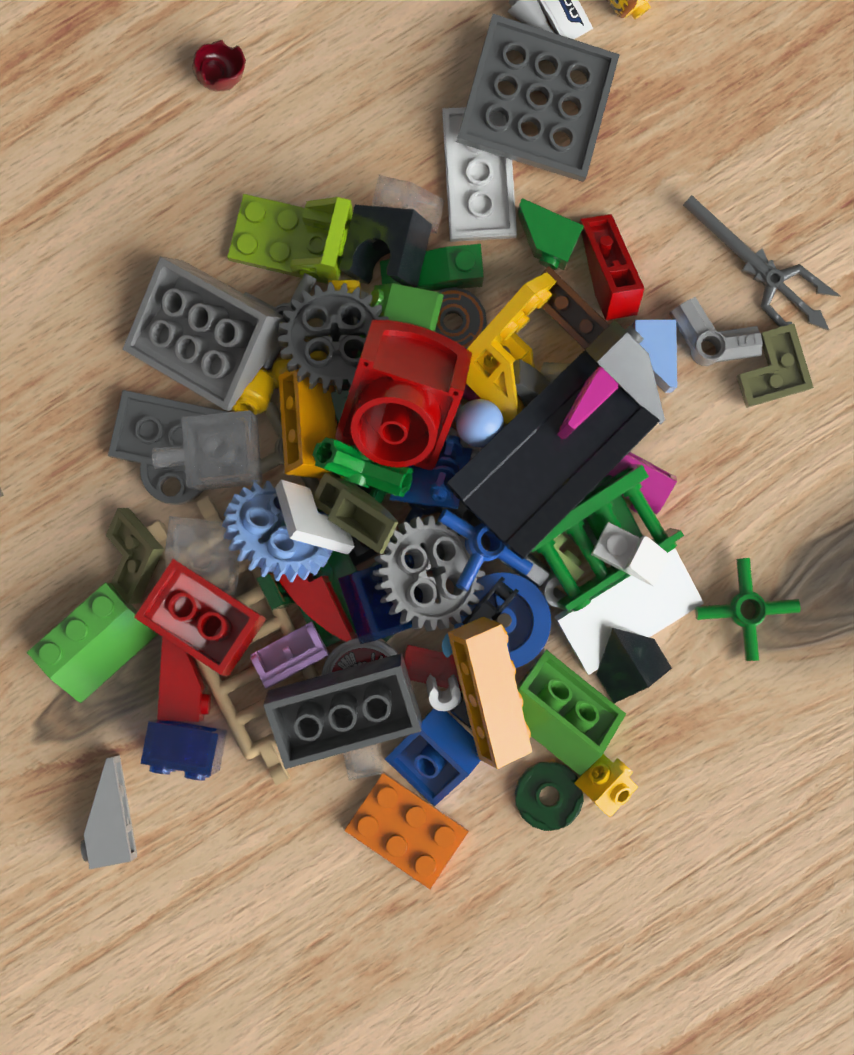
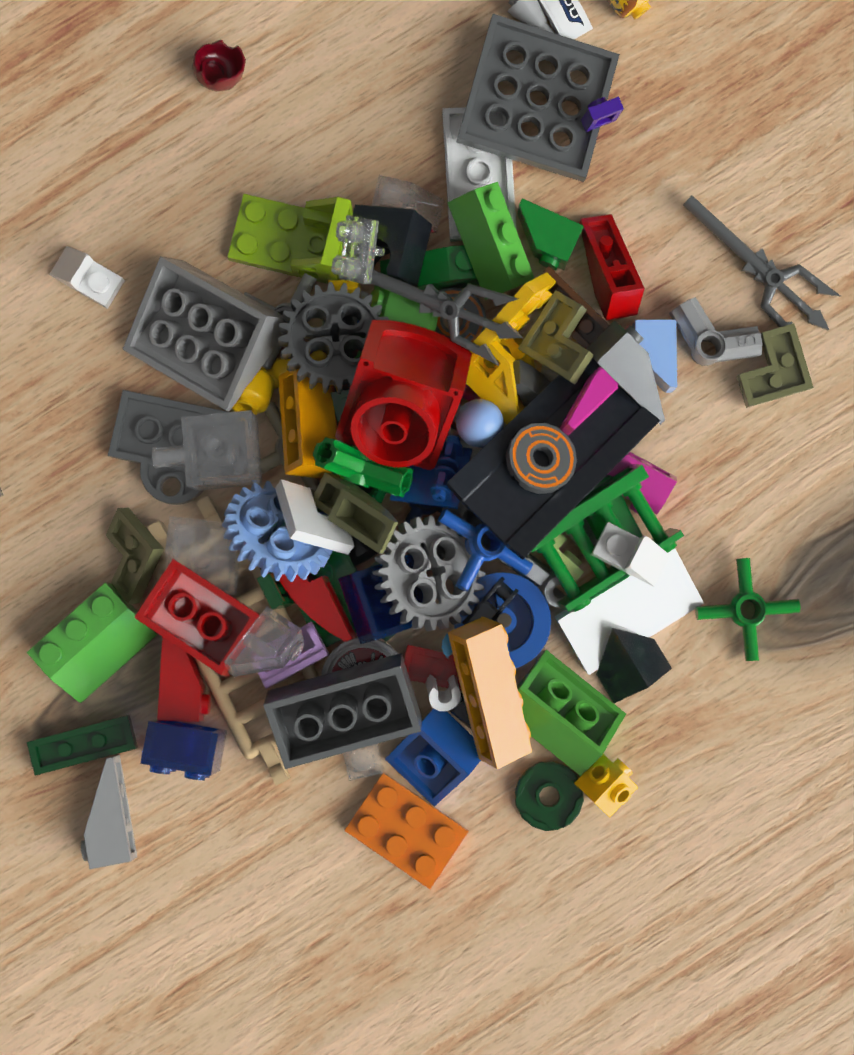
none -> dark green plate [27,715,138,776]
none -> white slope [49,246,125,309]
none -> clear slope [224,607,304,677]
none -> clear hips [331,215,385,284]
none -> dark grey piece [344,260,523,366]
none -> bright green slope [447,182,535,300]
none -> dark grey tile [506,423,577,494]
none -> olive plate [518,290,594,384]
none -> dark purple plate [581,96,624,132]

